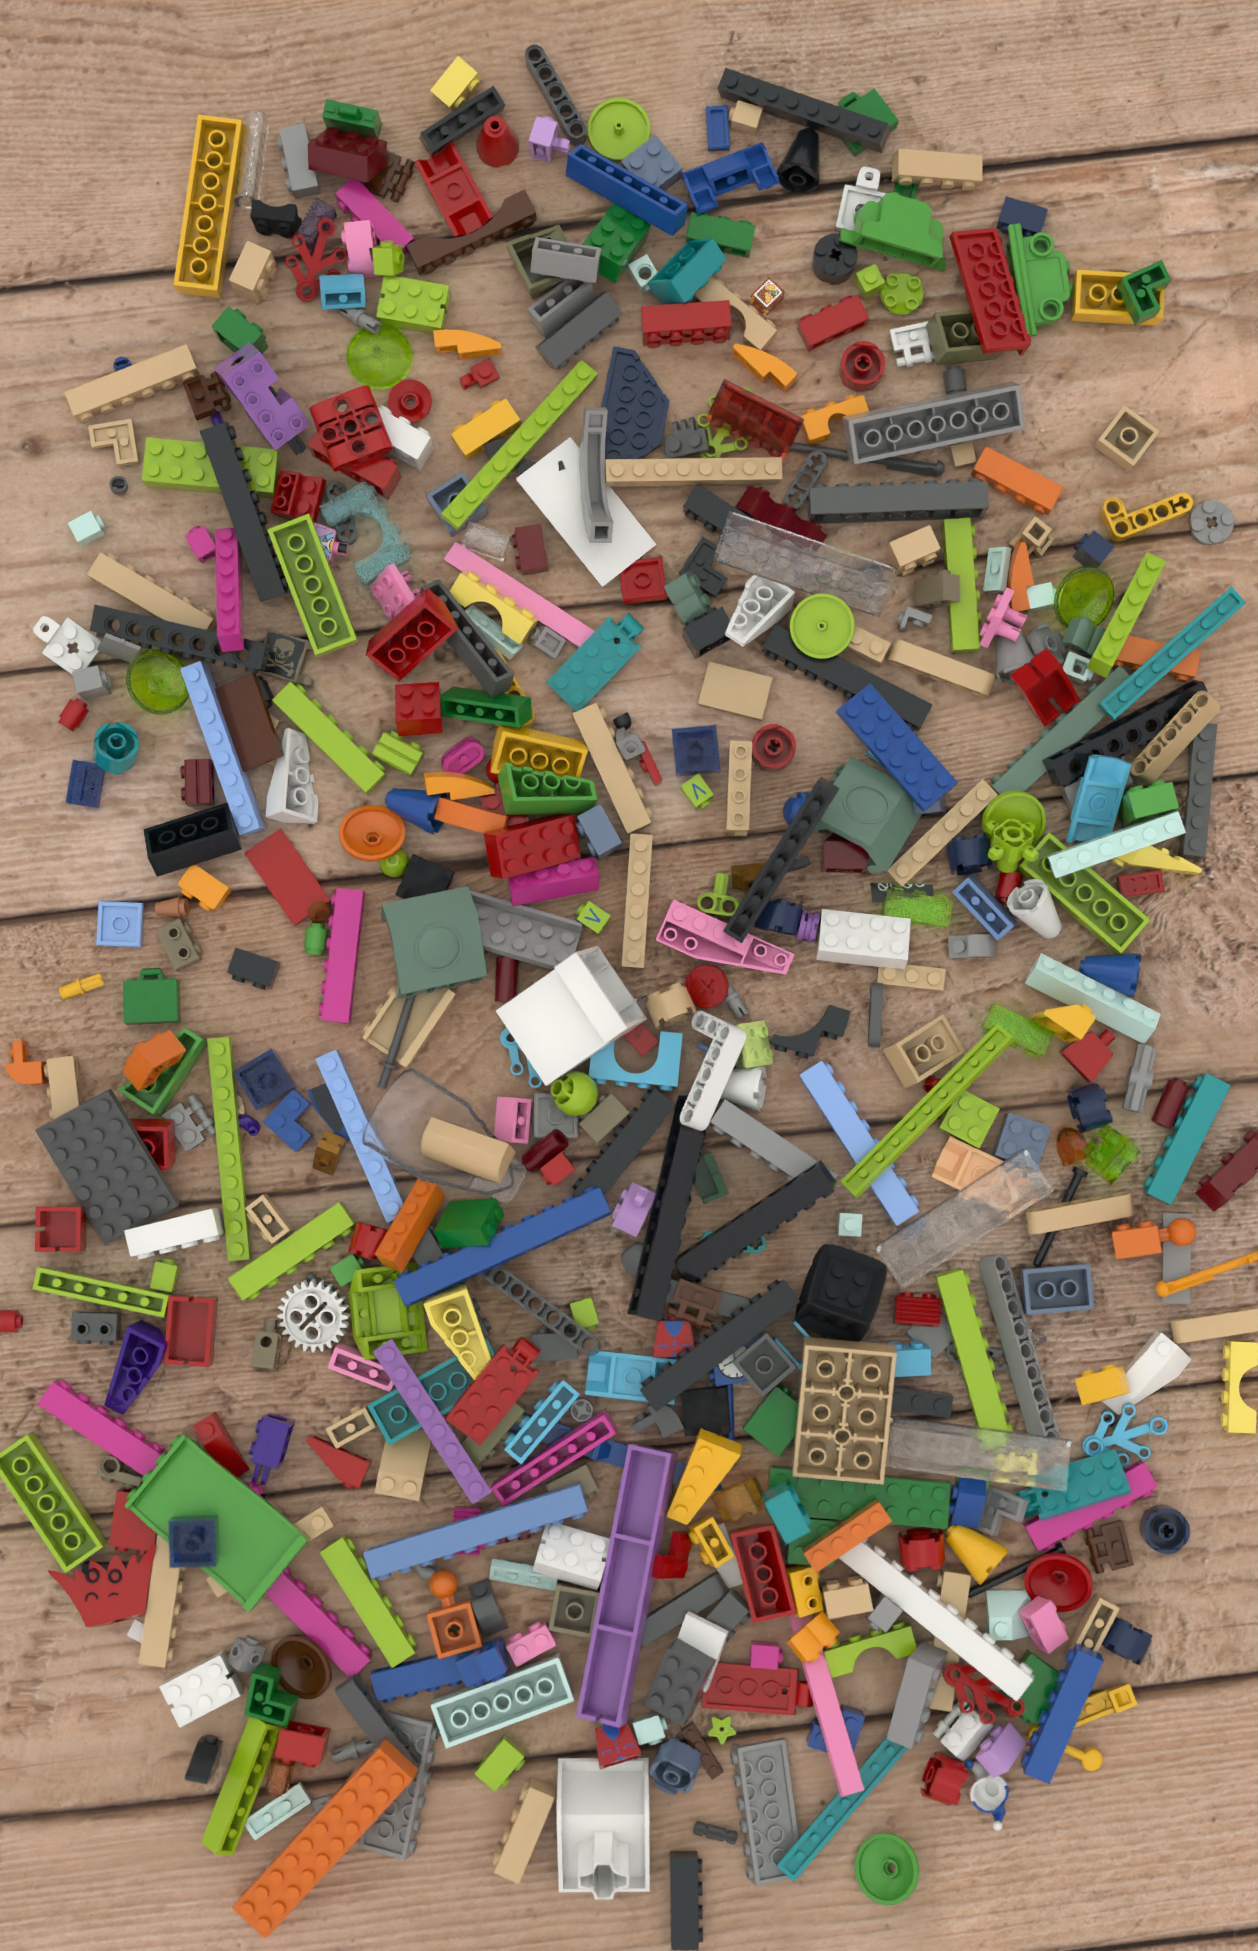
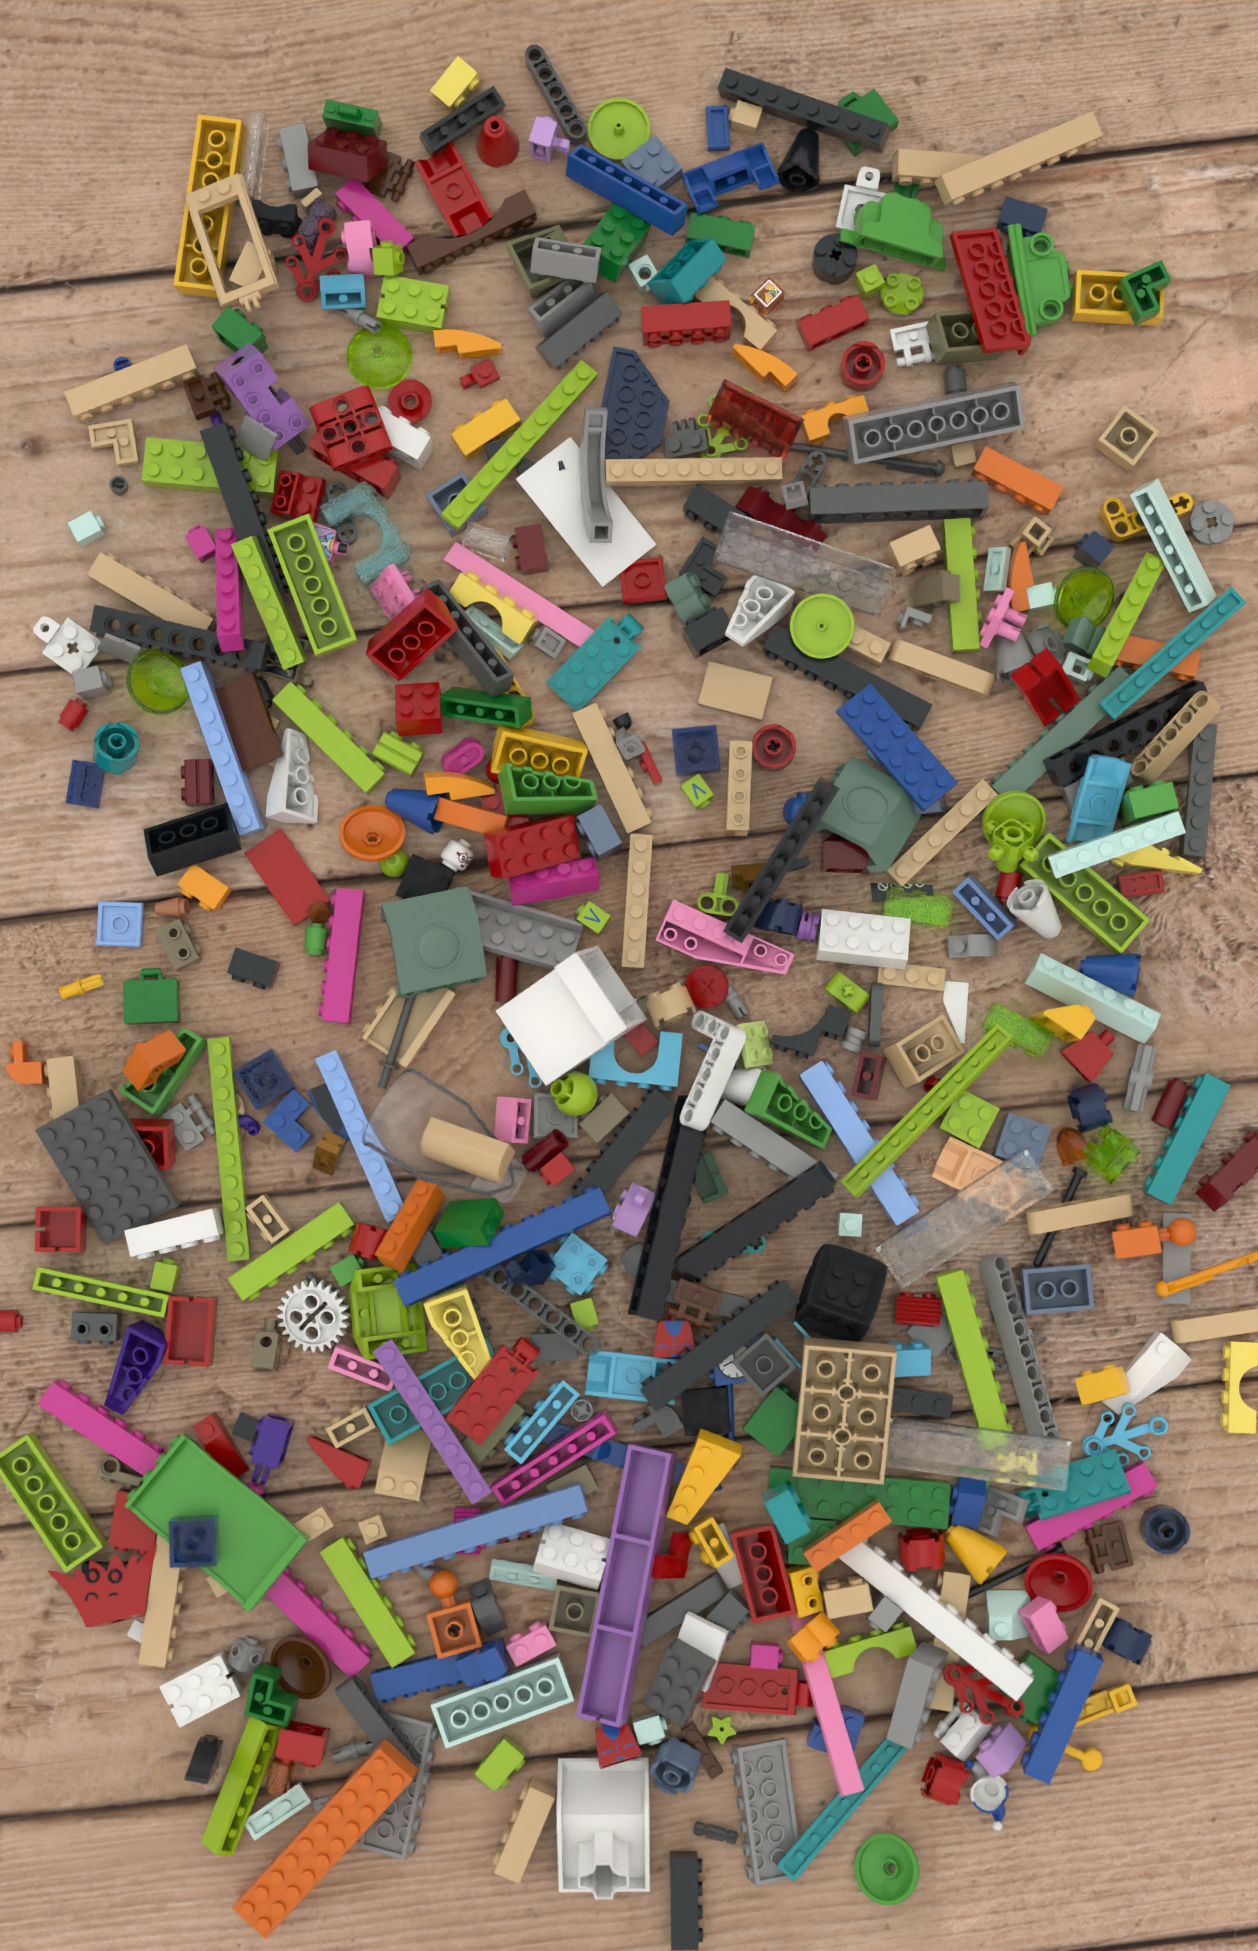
clear yellow brick [711,1476,764,1521] -> none
dark blue brick [946,833,995,875] -> none
none -> tan animal [185,173,280,313]
none -> lime brick [231,536,308,670]
none -> black tile [232,1412,259,1442]
none -> light grey piece [235,414,278,461]
none -> tan tile [301,188,325,215]
none -> tan brick [358,1511,389,1544]
none -> white head [441,839,474,873]
none -> dark blue brick [505,1249,556,1286]
none -> medium azure brick [549,1232,609,1296]
none -> bright green wedge [744,1070,832,1149]
none -> light grey bracket [781,481,808,510]
none -> lime beam [823,971,870,1014]
none -> light grey wheel [839,1026,868,1055]
none -> dark red brick [851,1052,887,1101]
none -> tan brick [934,111,1103,206]
none -> white sticker [943,981,969,1043]
none -> light aqua brick [1130,478,1217,613]

